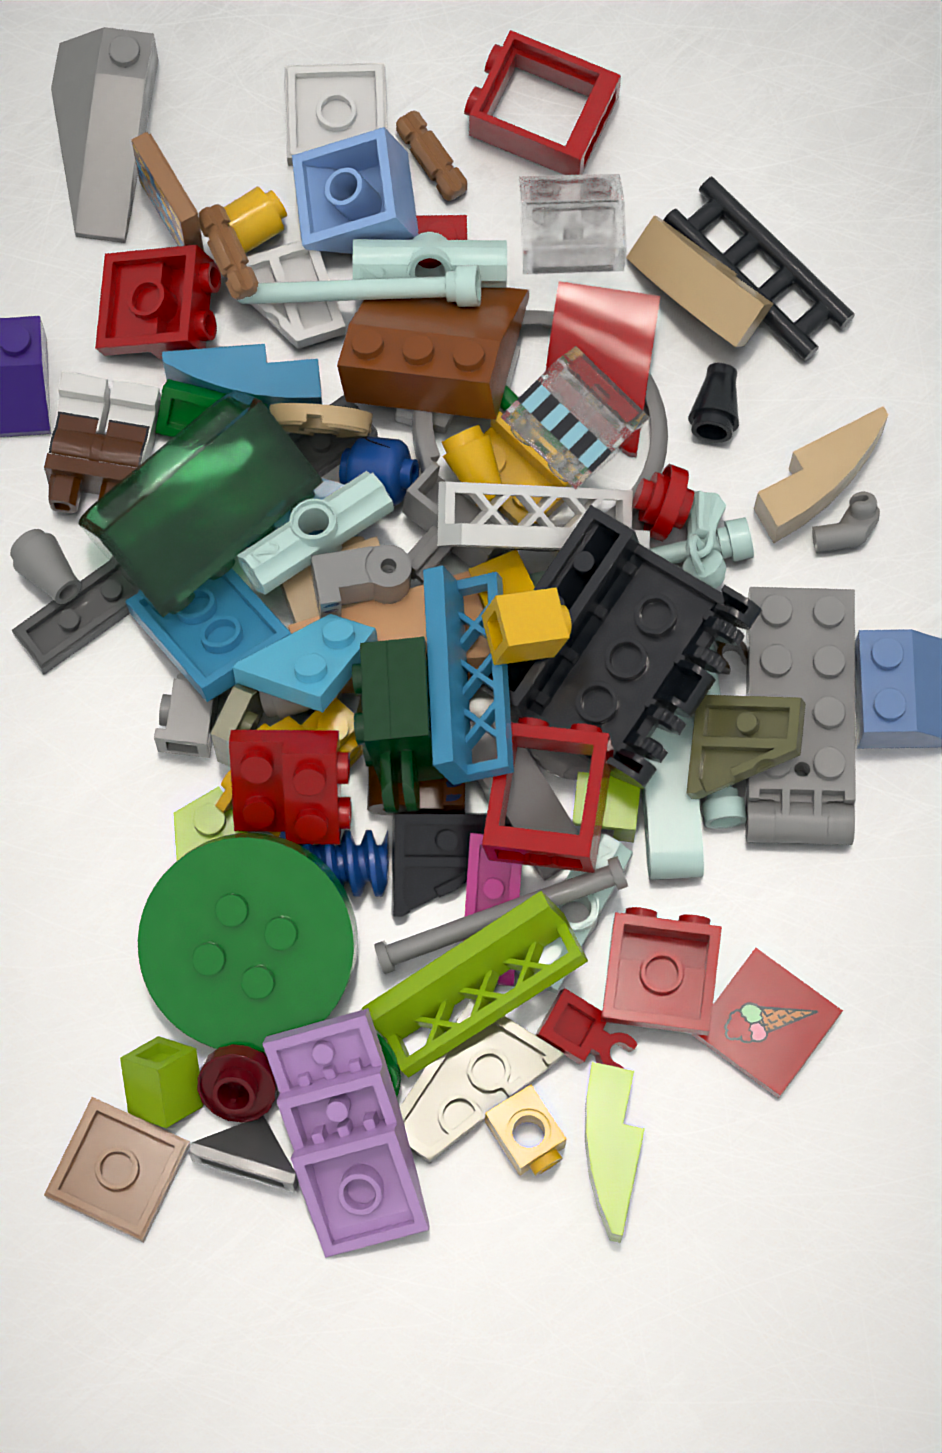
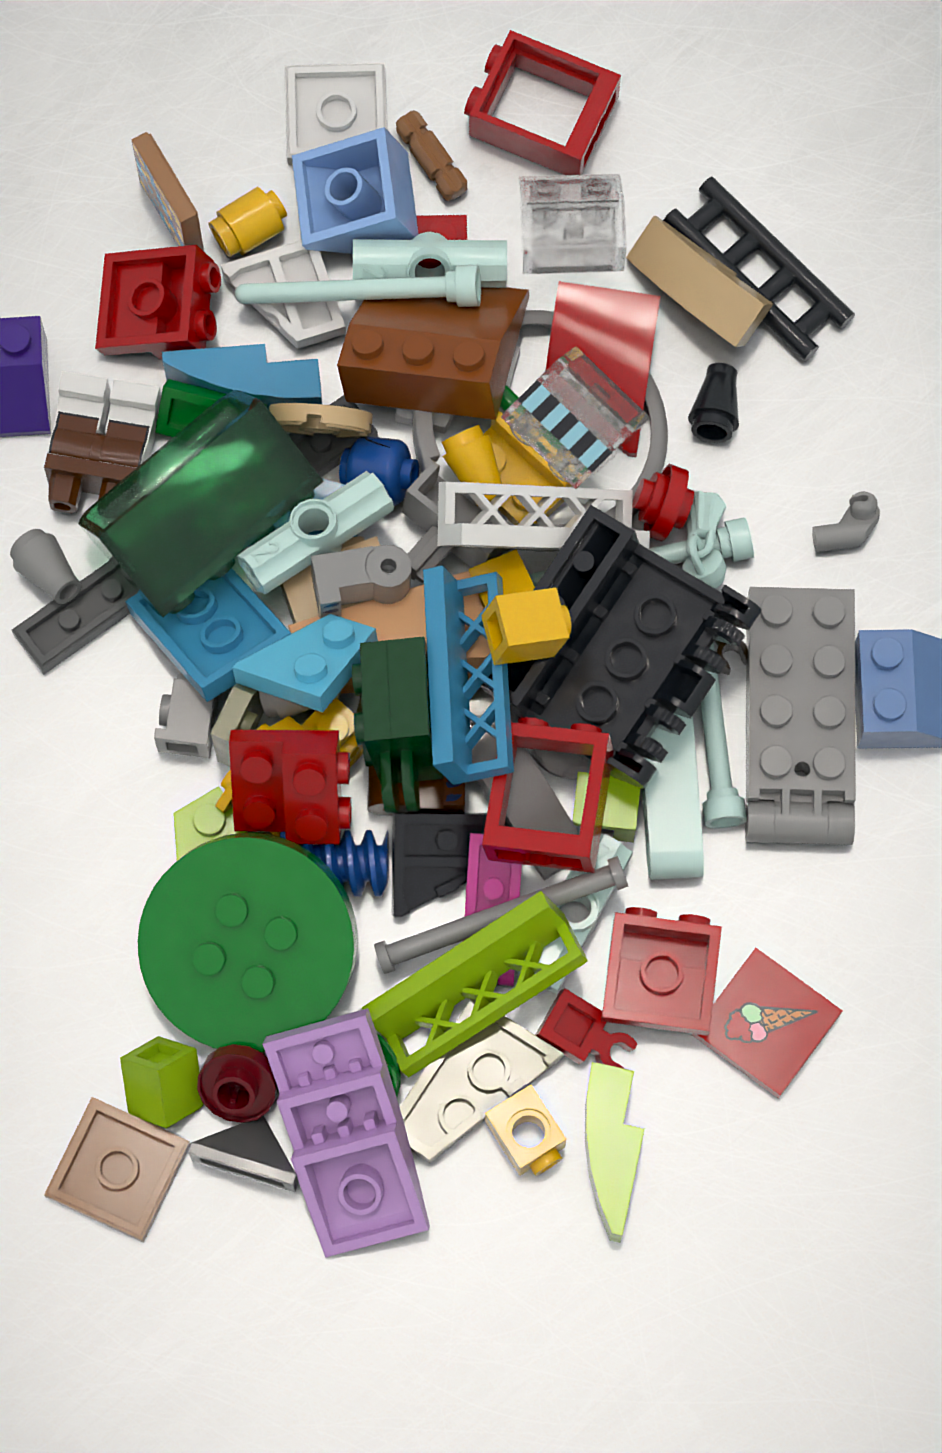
light grey wedge [51,27,159,243] -> none
medium nougat axle [199,204,259,300] -> none
olive wing [686,695,806,799] -> none
tan slope [754,406,889,543] -> none

